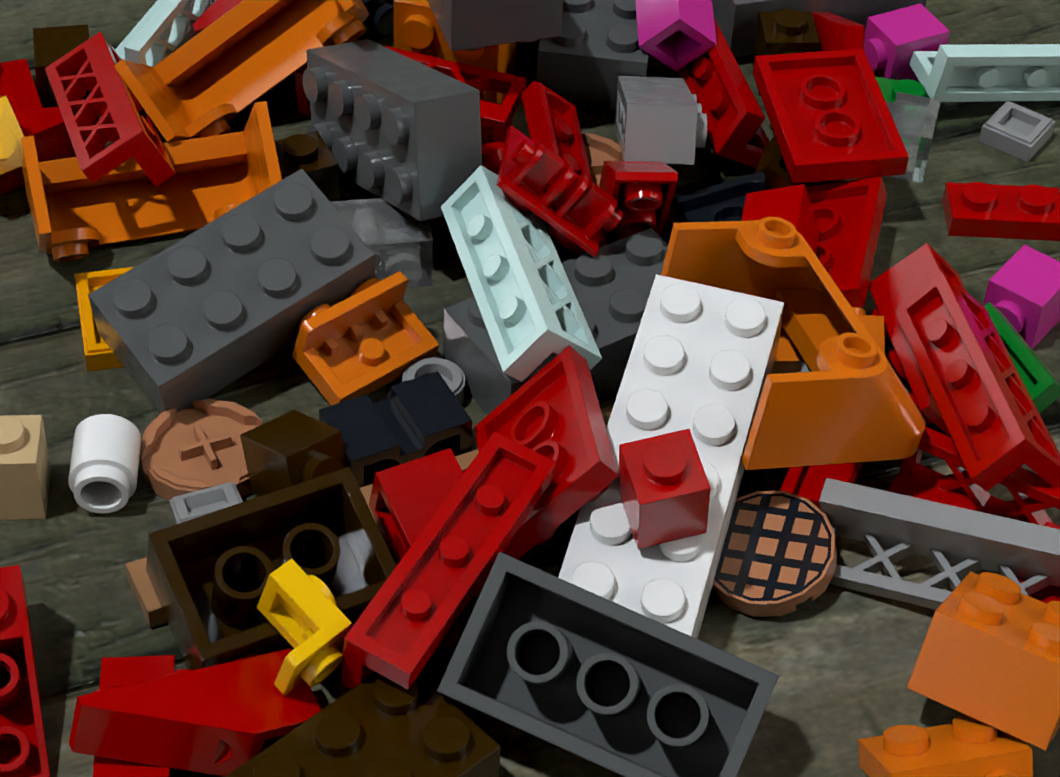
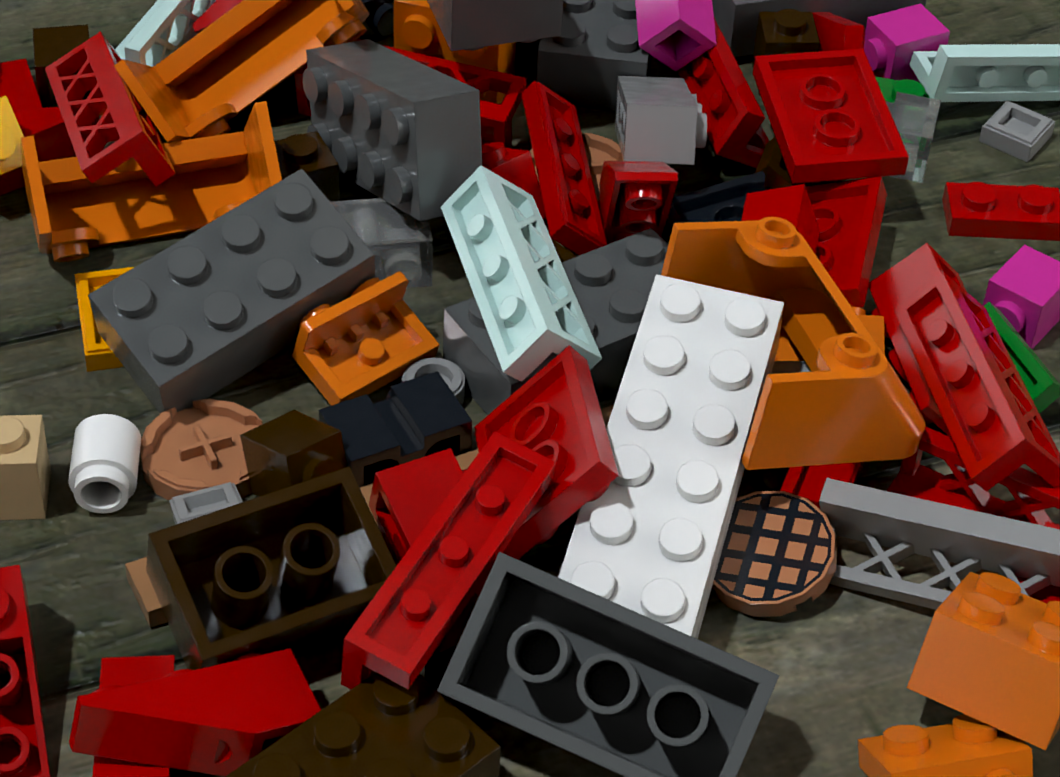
yellow bracket [257,558,352,695] -> none
red hinge [497,125,623,257] -> none
red brick [618,429,711,549] -> none

